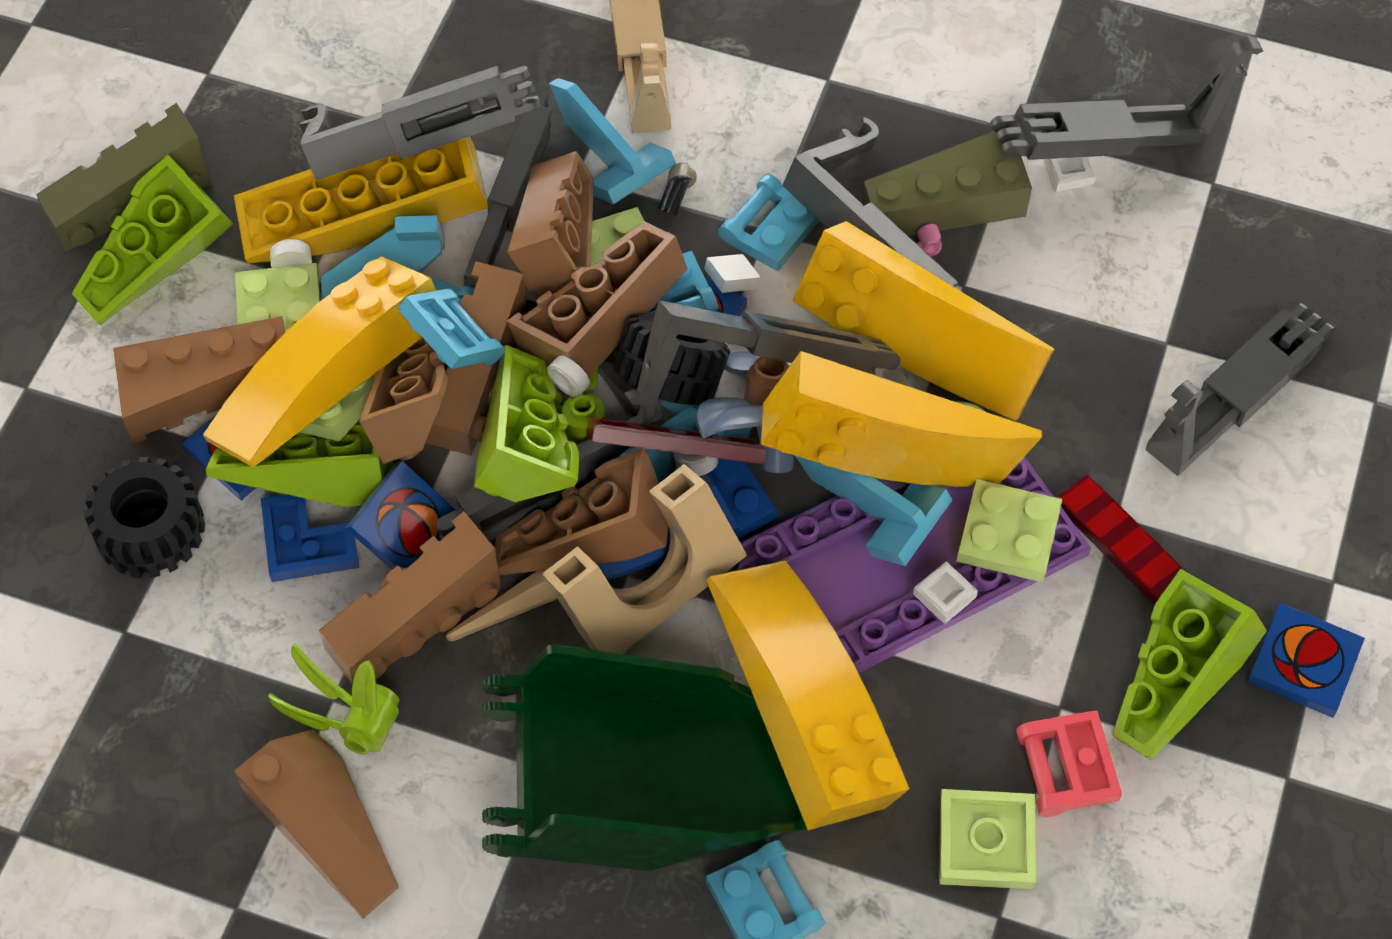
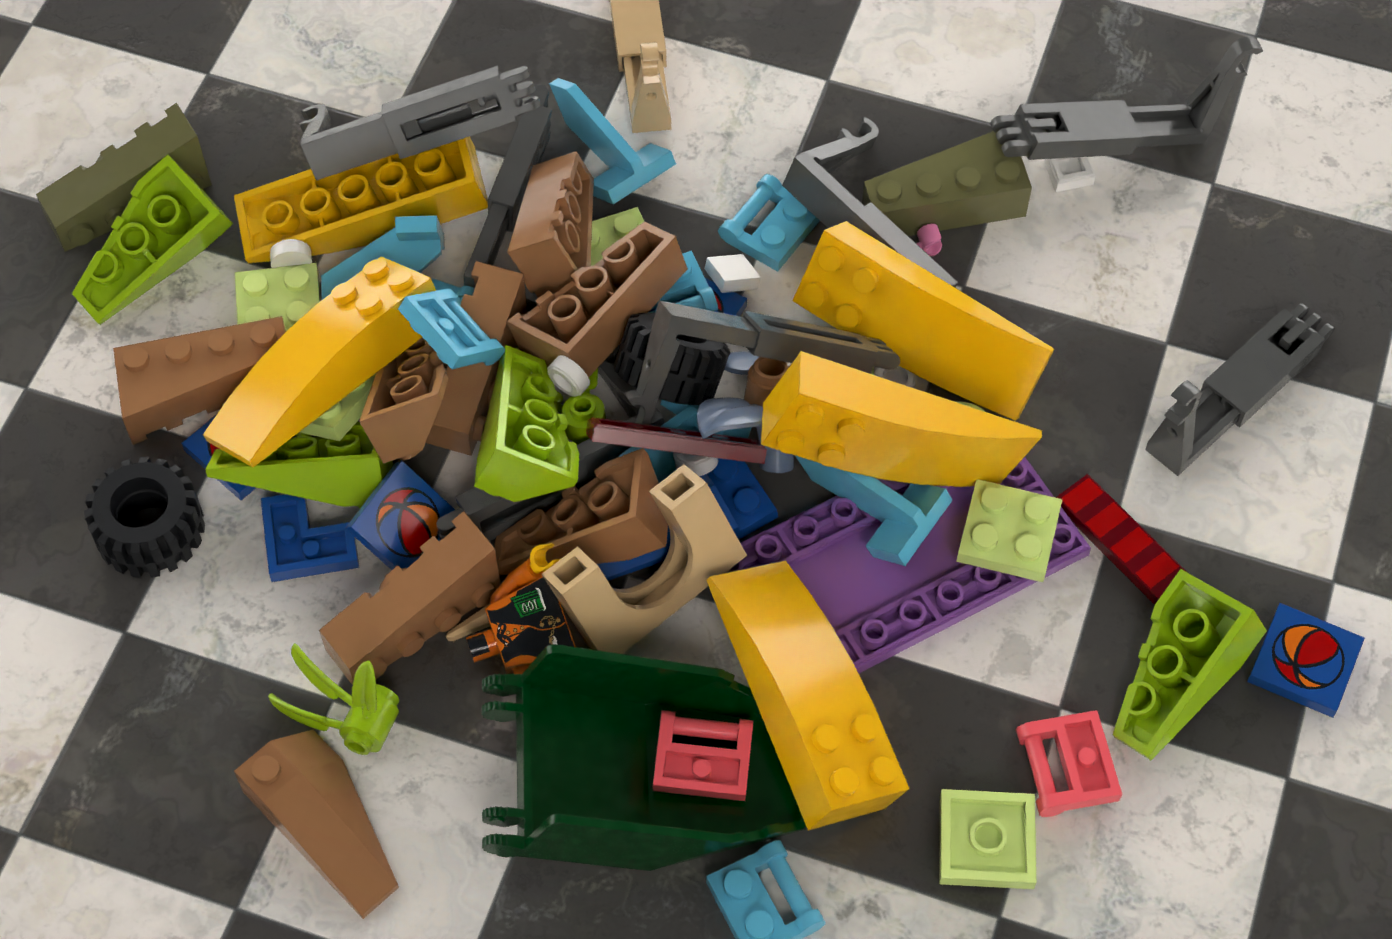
black arm [657,163,697,216] -> none
white tile [913,561,978,624] -> none
none -> torso [466,543,592,674]
none -> coral plate [653,710,753,801]

